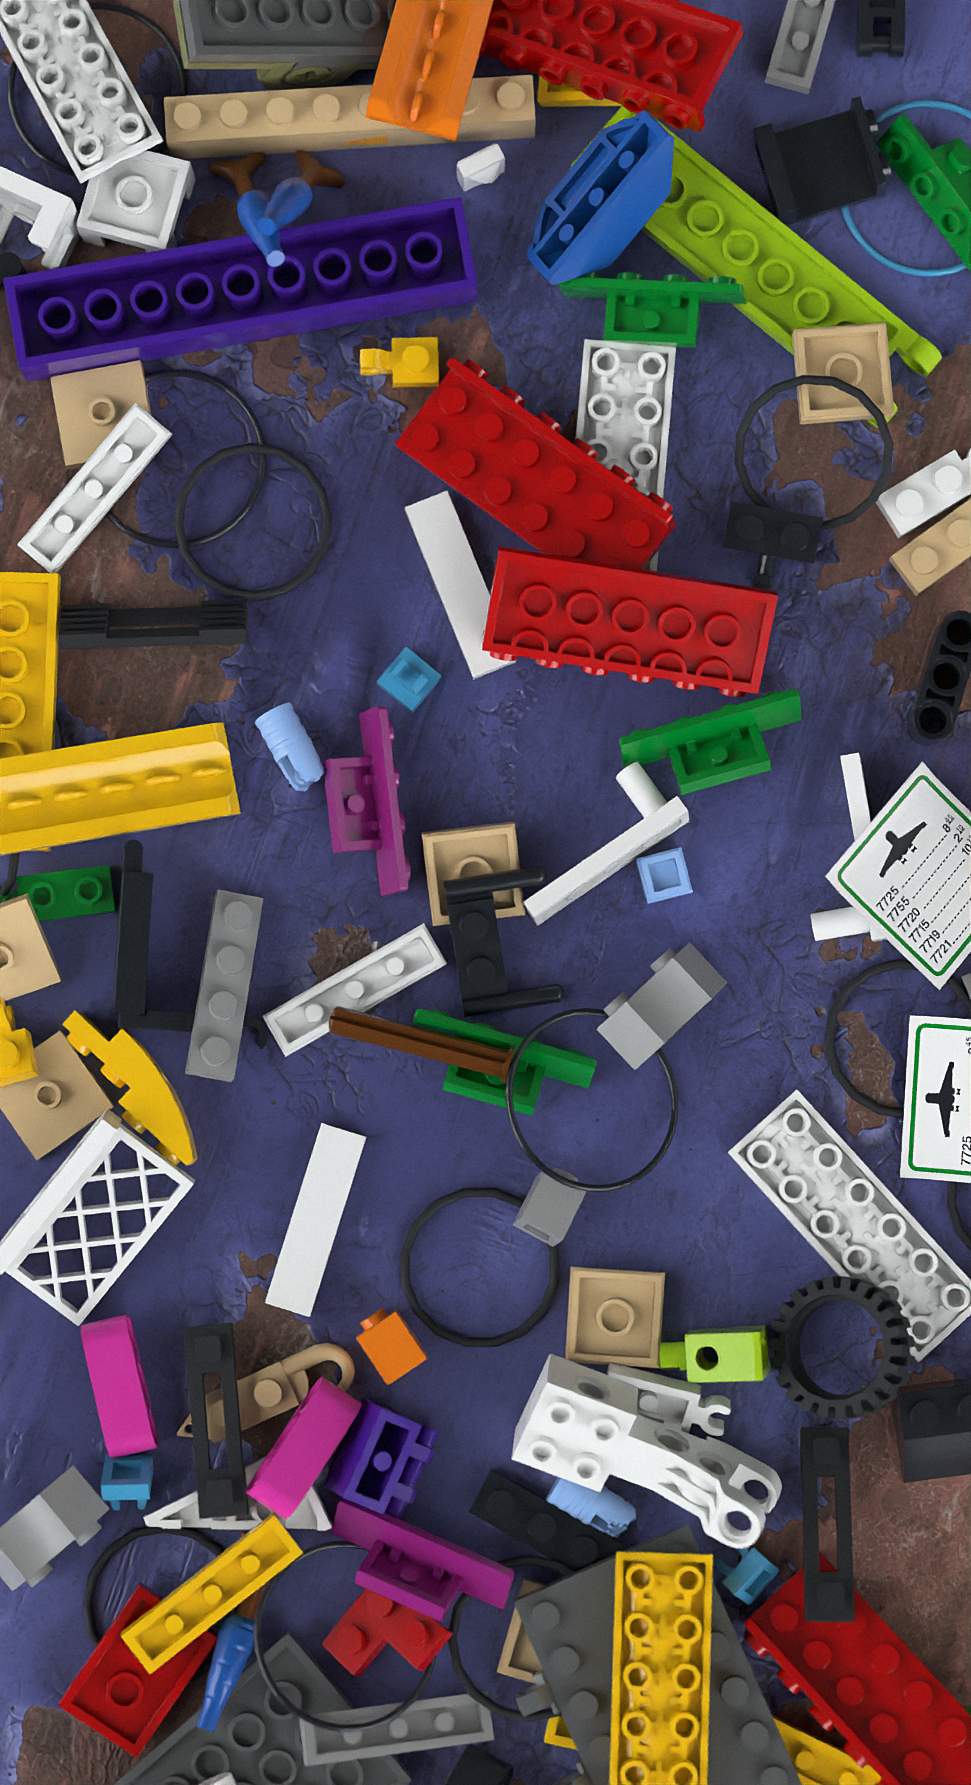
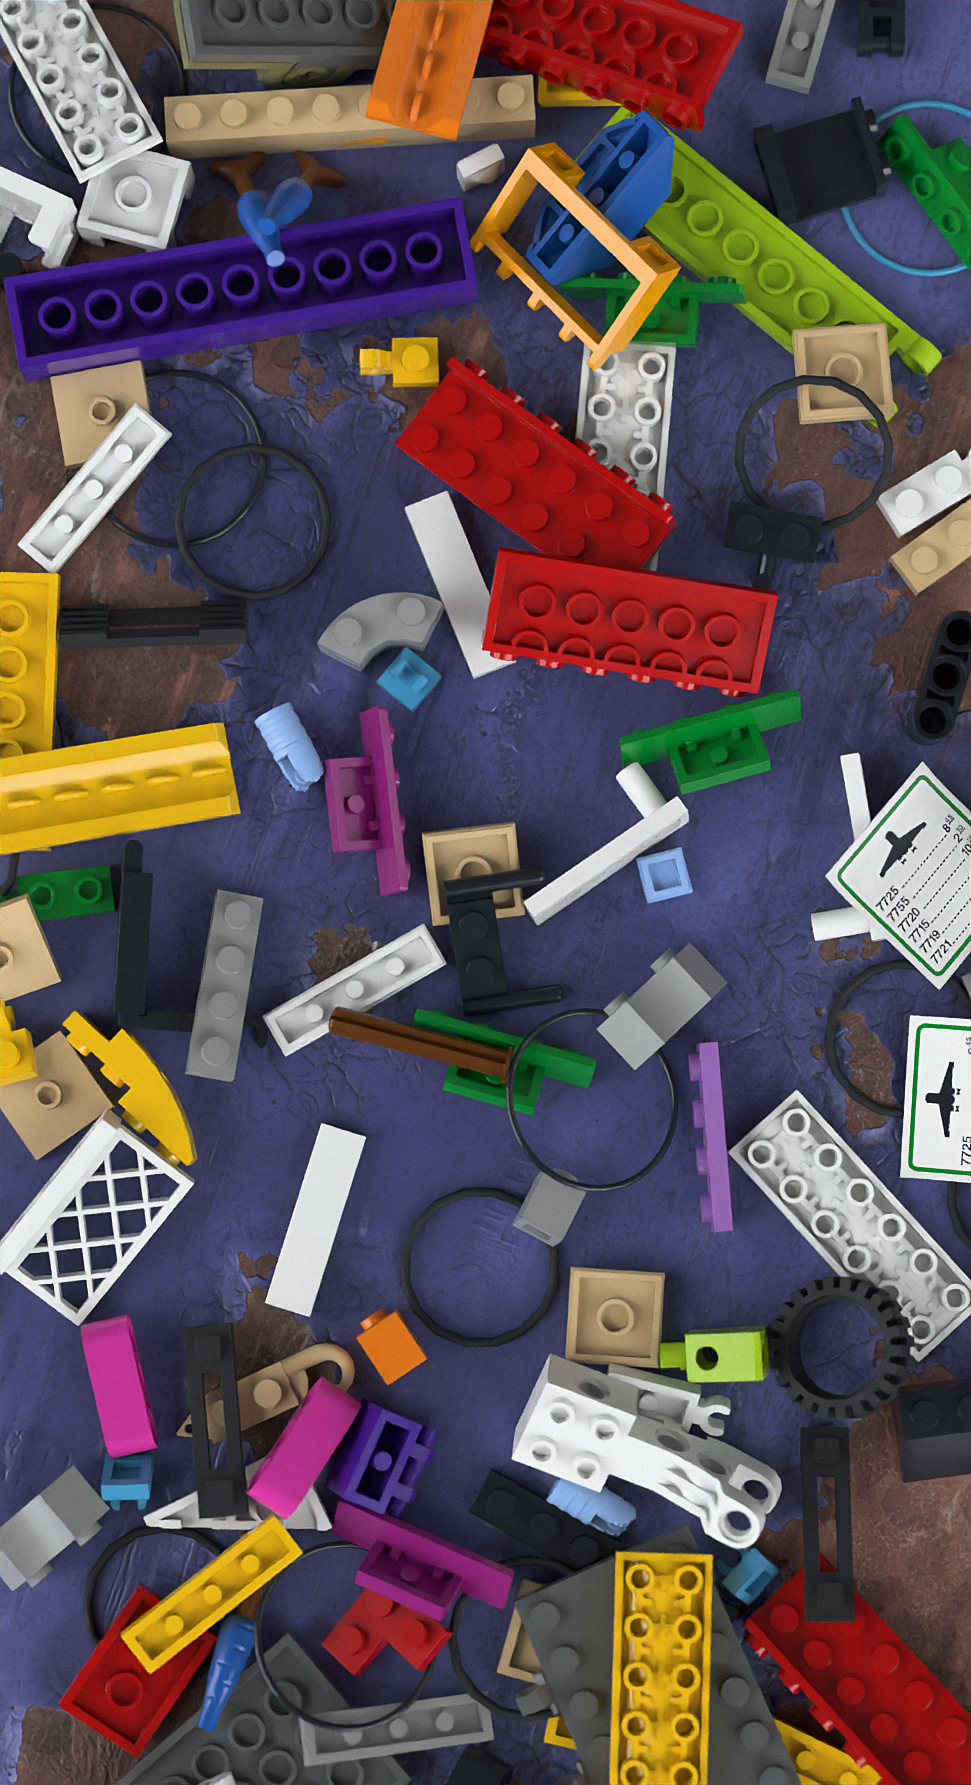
none -> light grey brick [317,592,444,672]
none -> light orange hinge [470,142,682,371]
none -> medium lavender plate [688,1042,733,1232]

